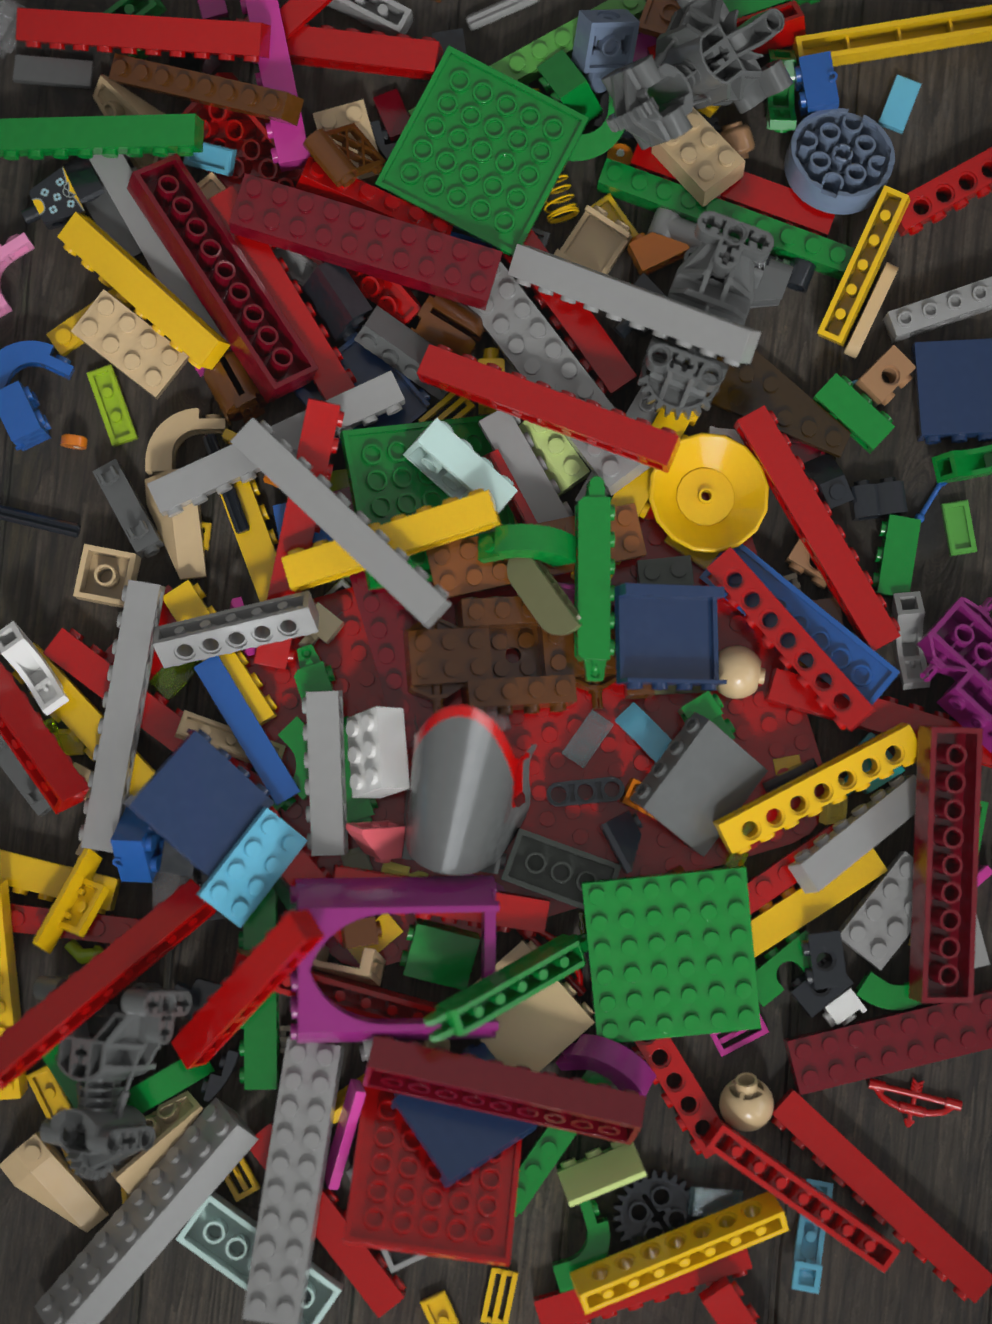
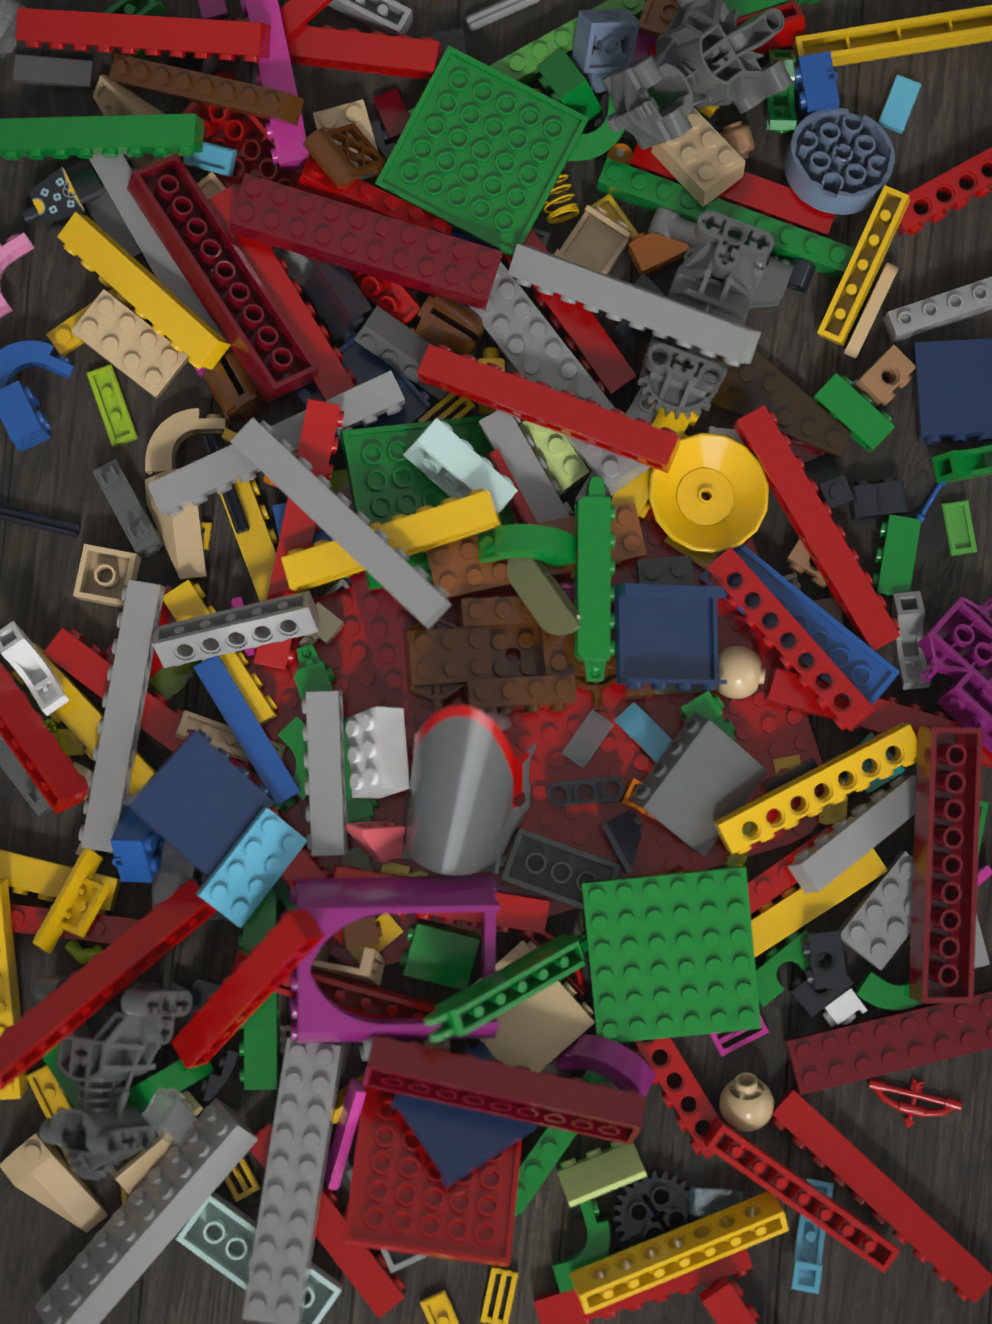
orange tile [60,434,88,450] -> none
none -> clear brick [142,1087,198,1146]

